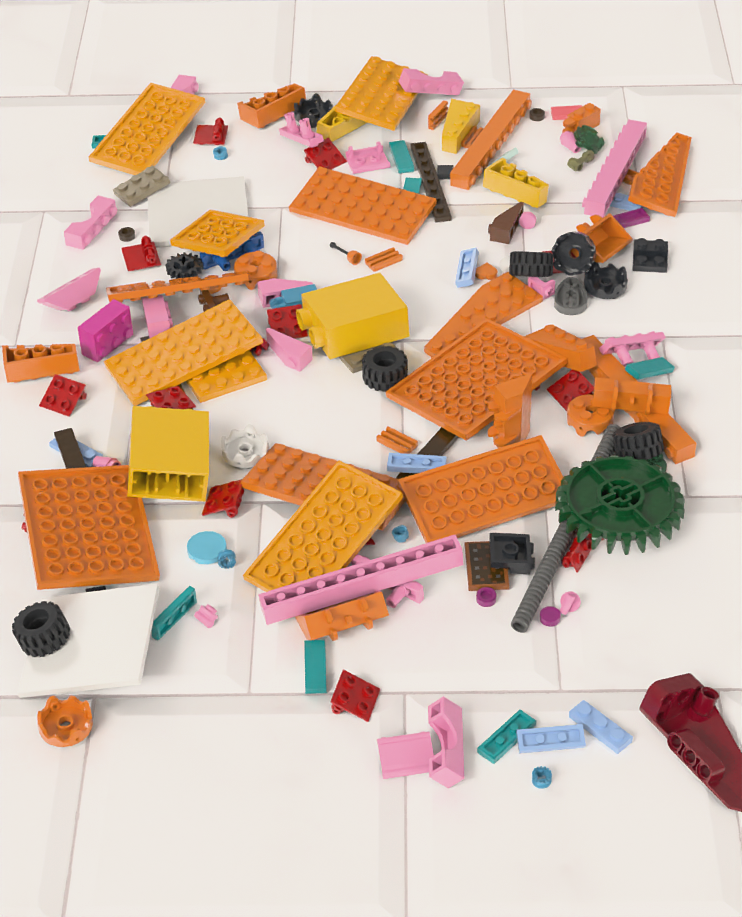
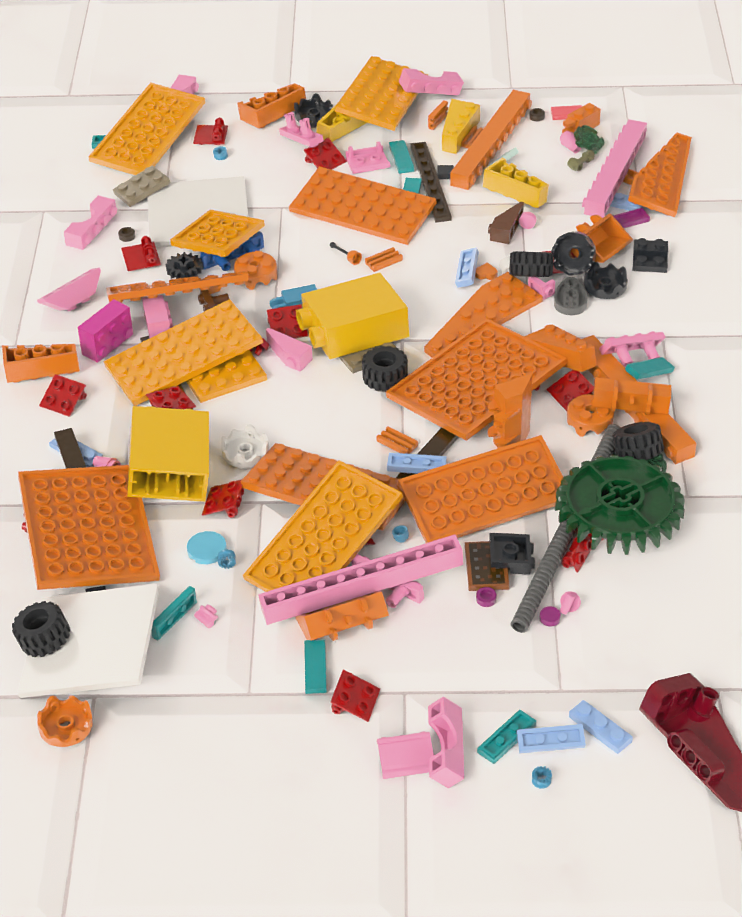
bright pink slope [257,278,313,308] -> none

